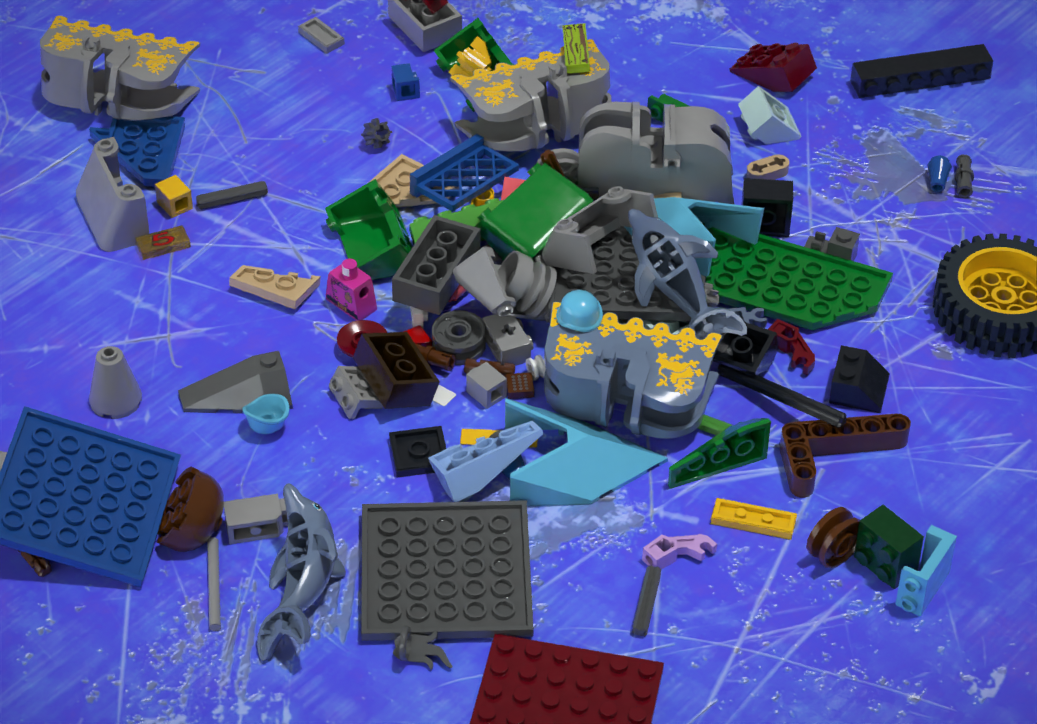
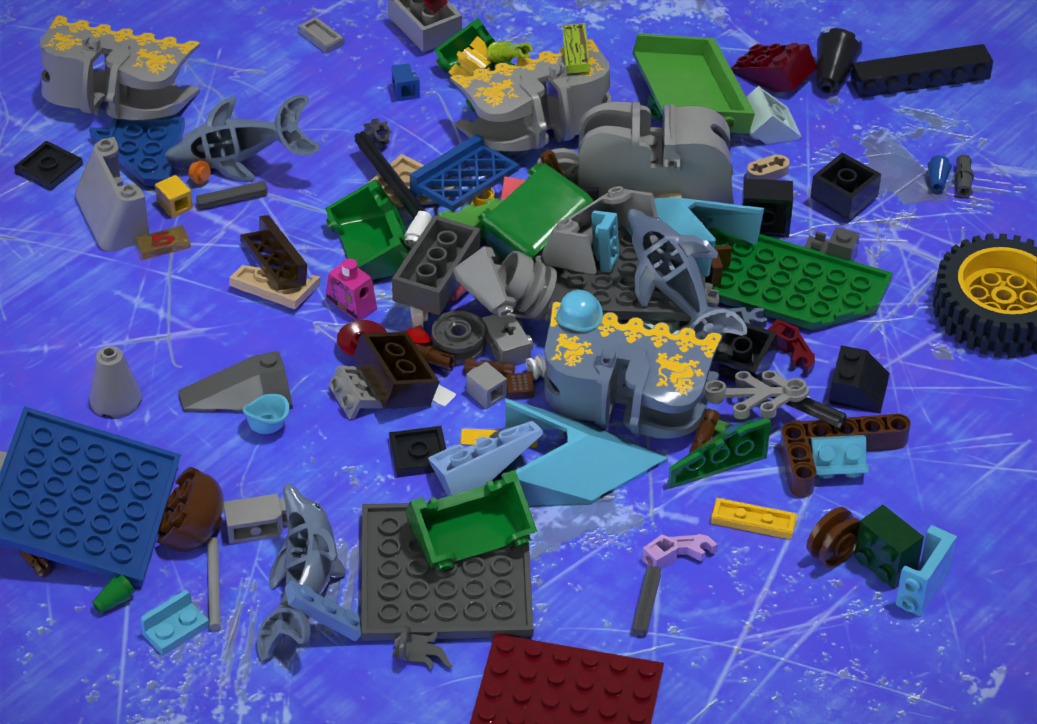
none -> black tile [14,141,83,191]
none -> green cone [91,575,135,615]
none -> medium azure bracket [140,590,209,656]
none -> sand blue animal [165,94,320,182]
none -> orange plate [188,161,211,185]
none -> dark brown fence [240,215,307,291]
none -> medium blue plate [285,580,361,641]
none -> black axle [354,131,426,219]
none -> white cone [404,211,432,248]
none -> green windscreen [405,470,538,571]
none -> lime pin [487,41,533,63]
none -> medium azure bracket [591,210,619,273]
none -> bright green panel [632,33,755,134]
none -> reddish brown axle [689,408,719,453]
none -> reddish brown bracket [705,245,732,286]
none -> light grey plant [705,370,809,419]
none -> black brick [810,152,881,220]
none -> medium azure bracket [811,435,869,479]
none -> black cone [816,28,863,93]

